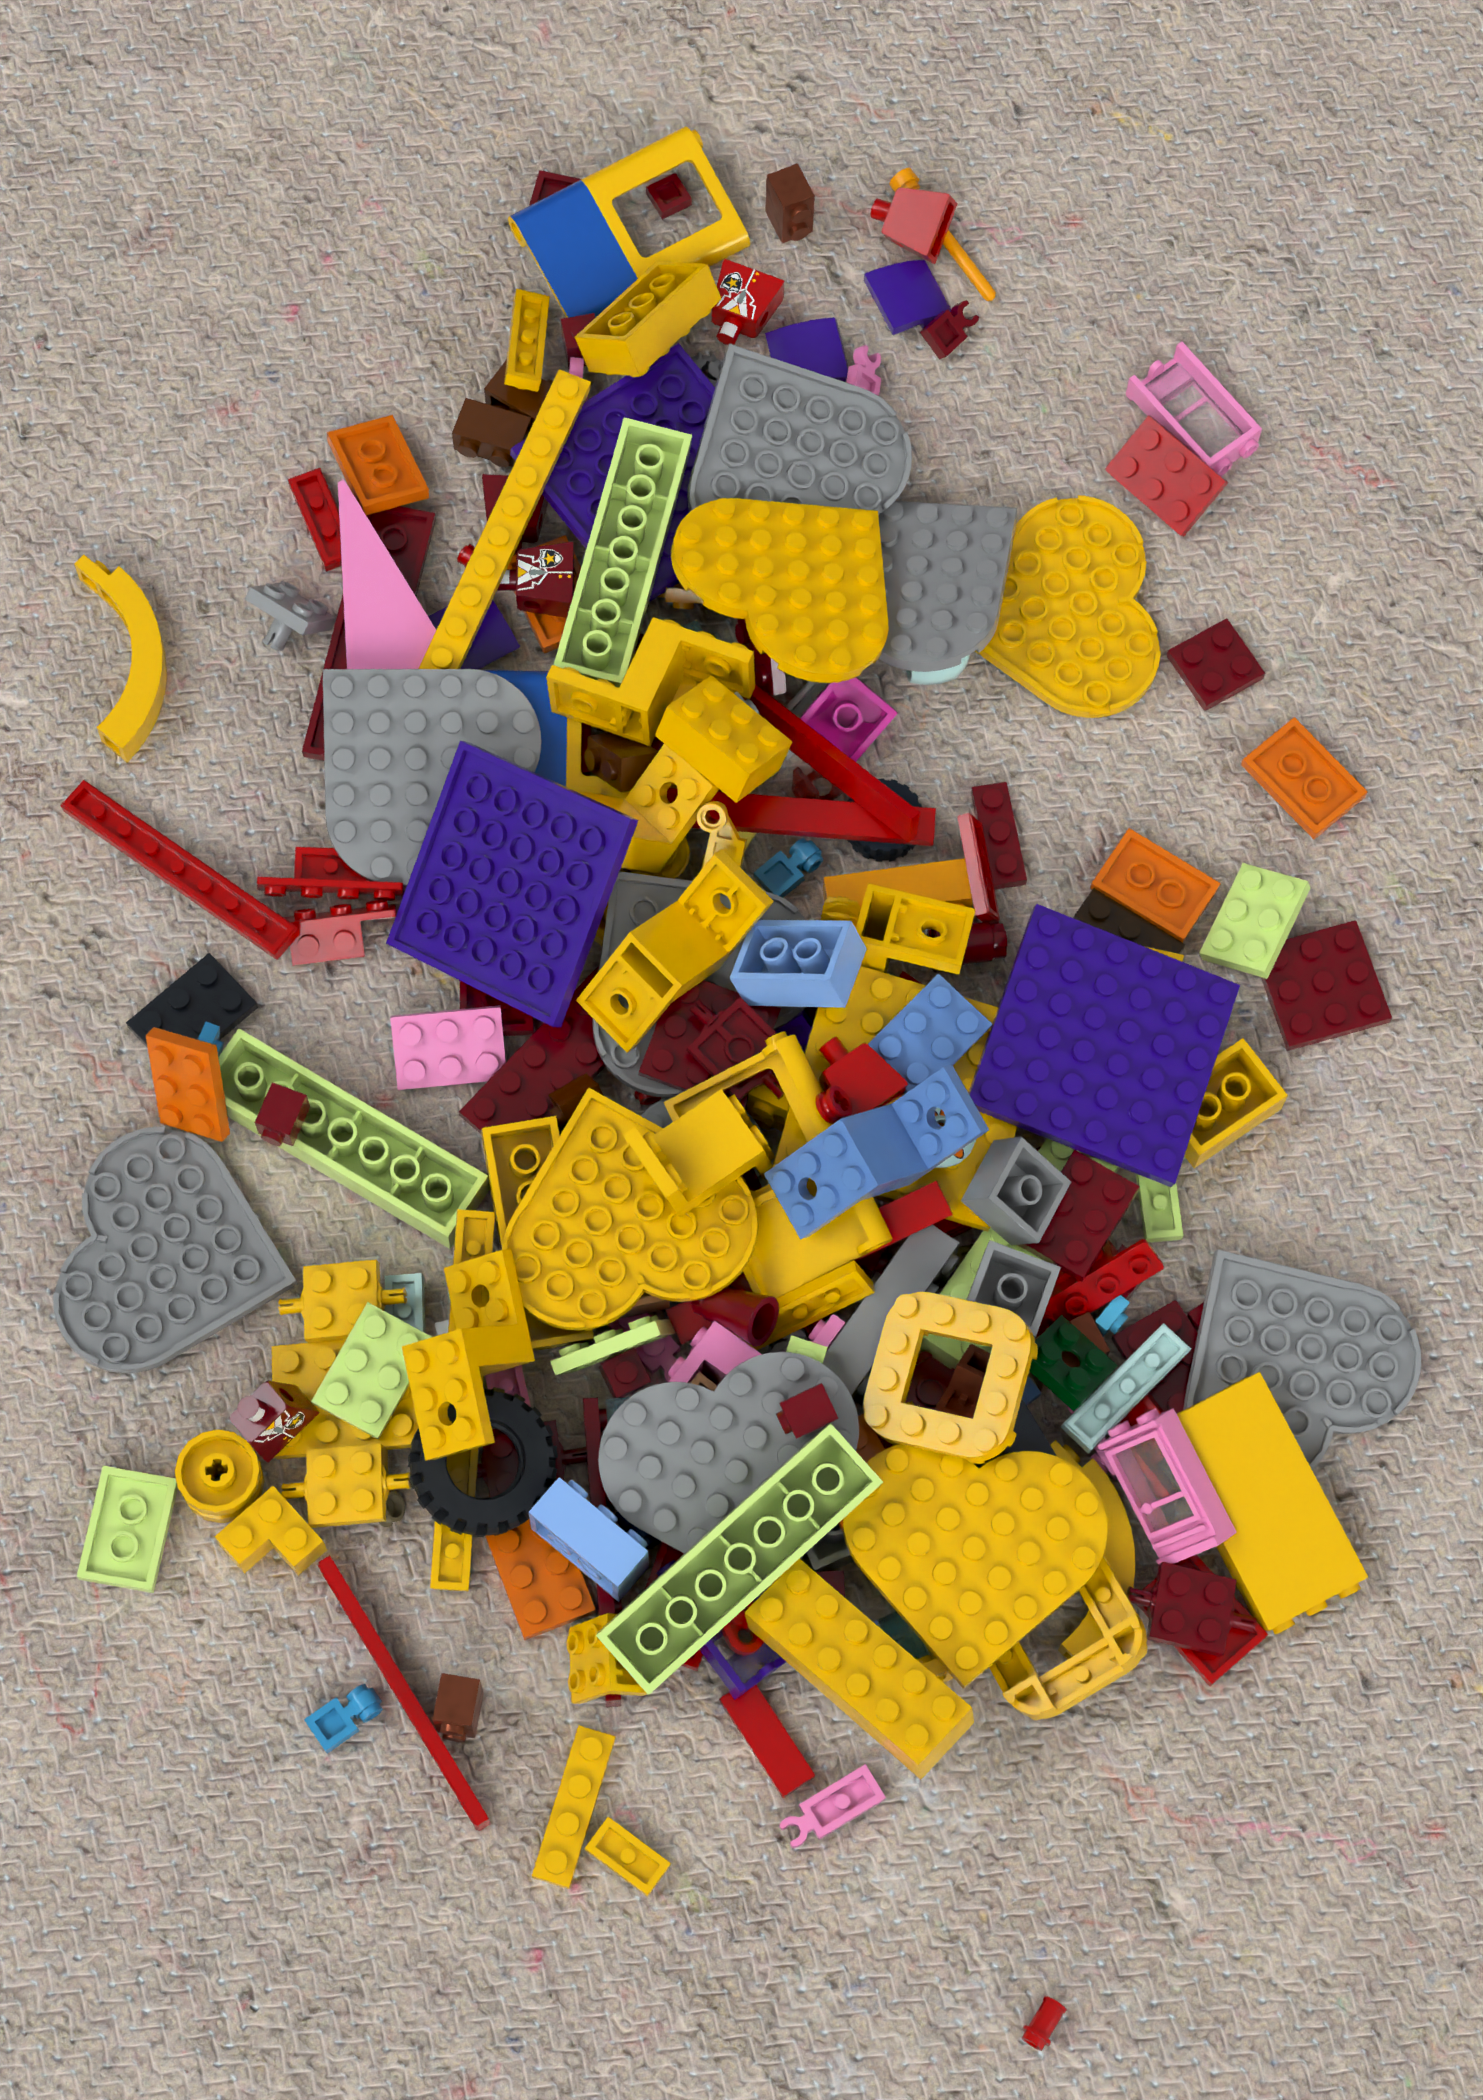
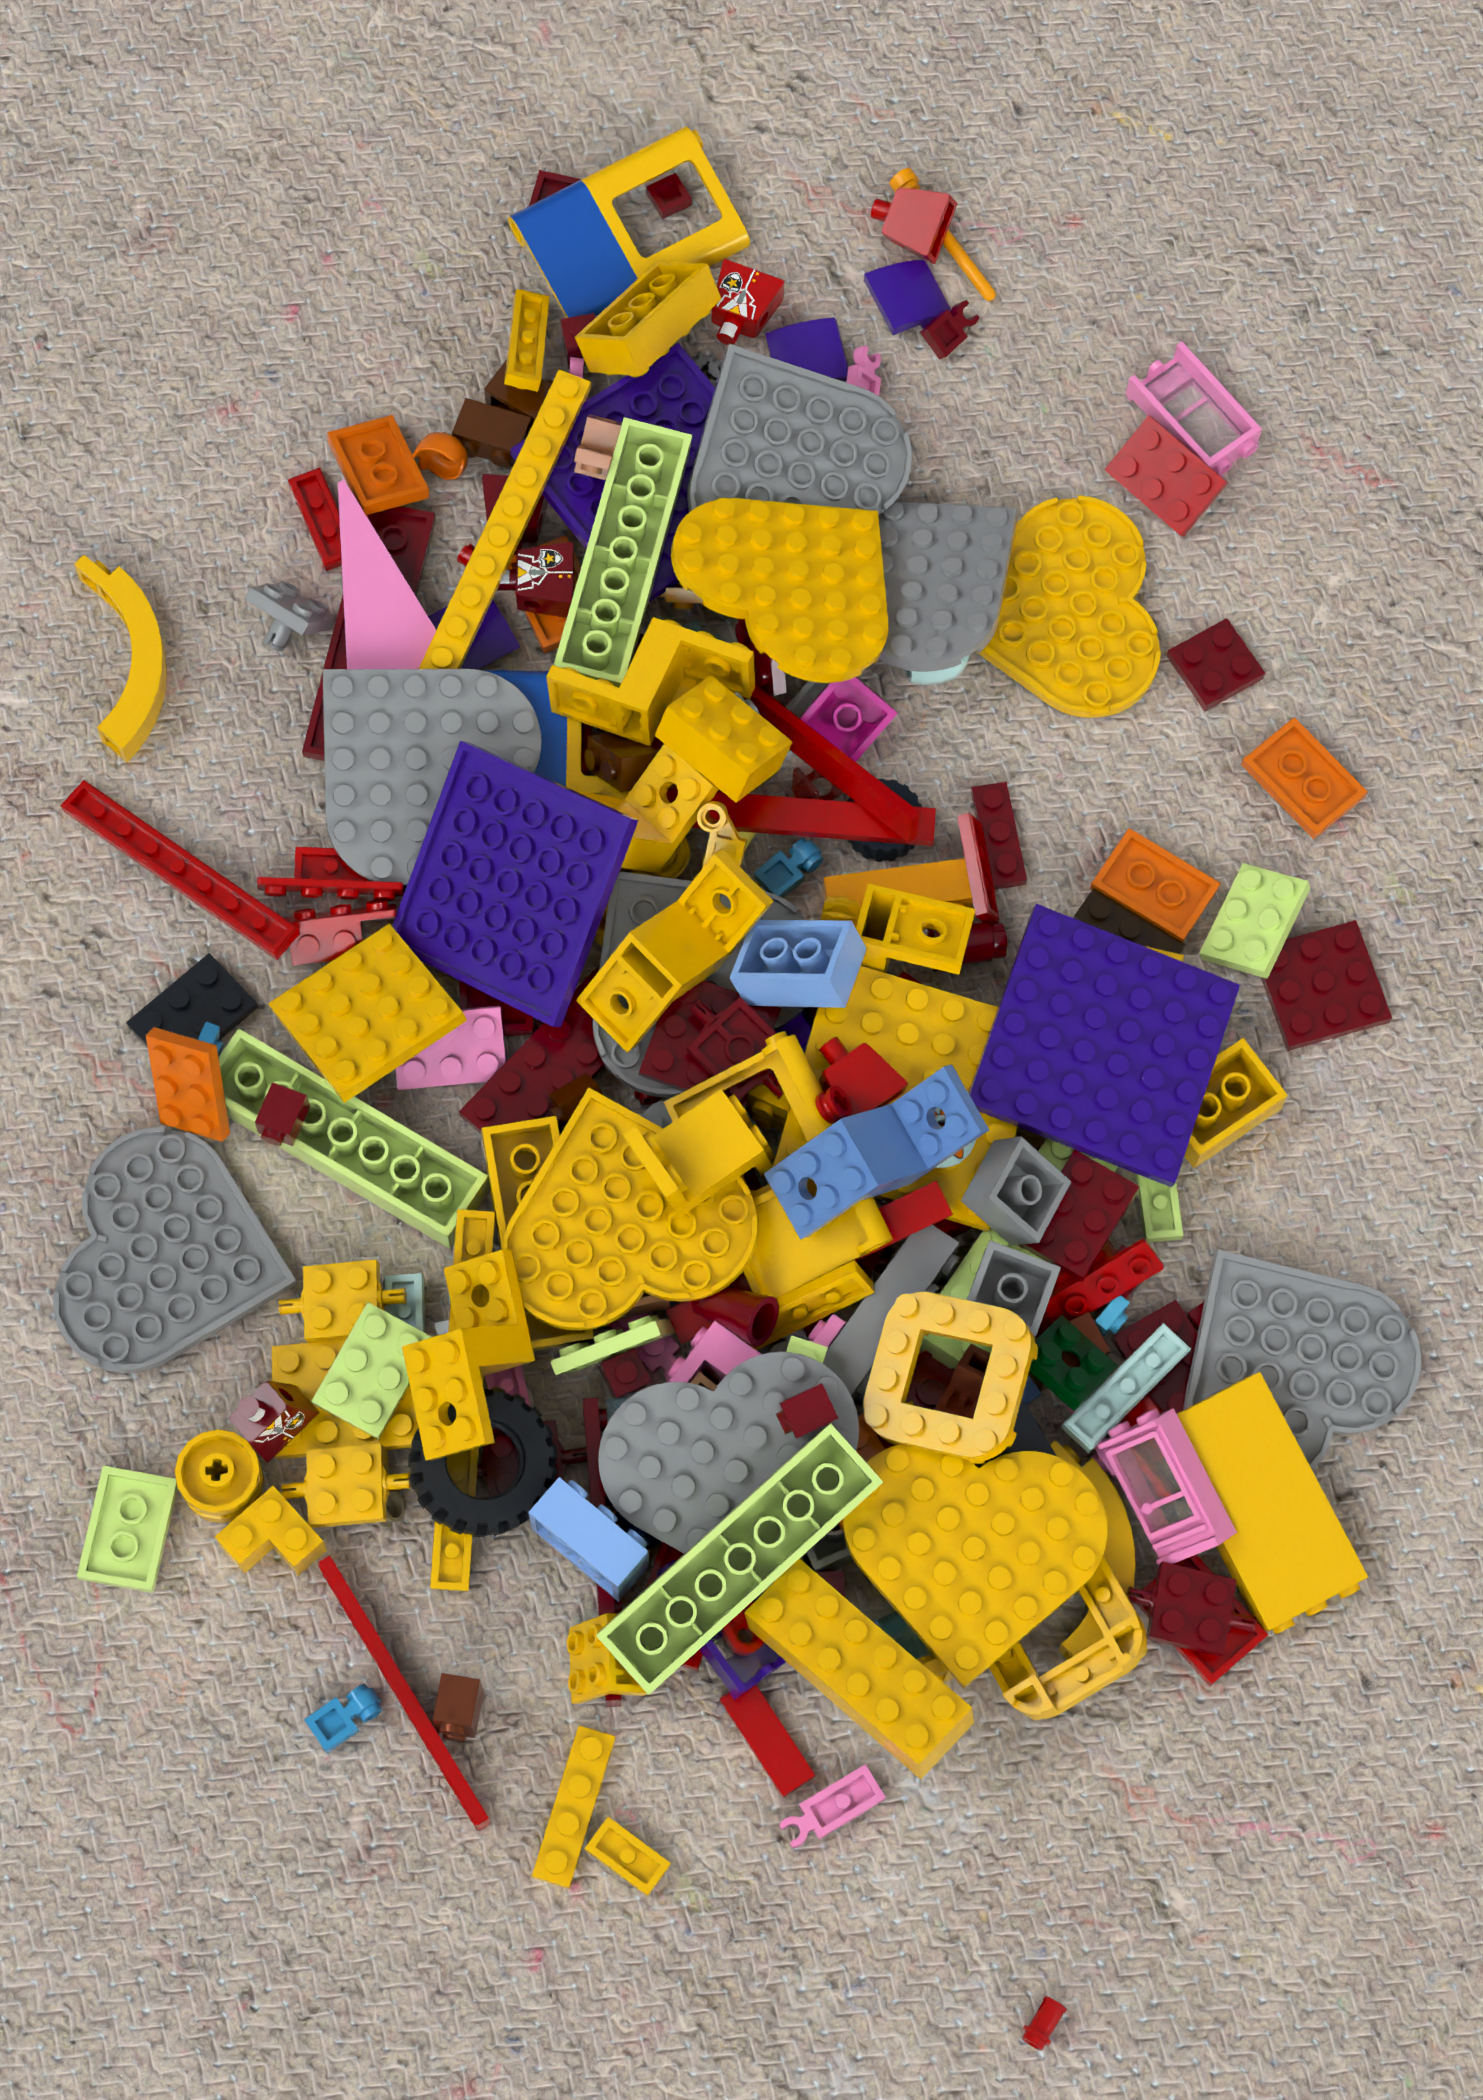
orange plate [485,1519,596,1641] -> none
copper brick [765,163,815,244] -> none
medium blue plate [868,973,992,1094] -> none
none -> yellow plate [268,923,467,1103]
none -> orange hair [412,432,468,480]
none -> nougat brick [574,414,622,480]

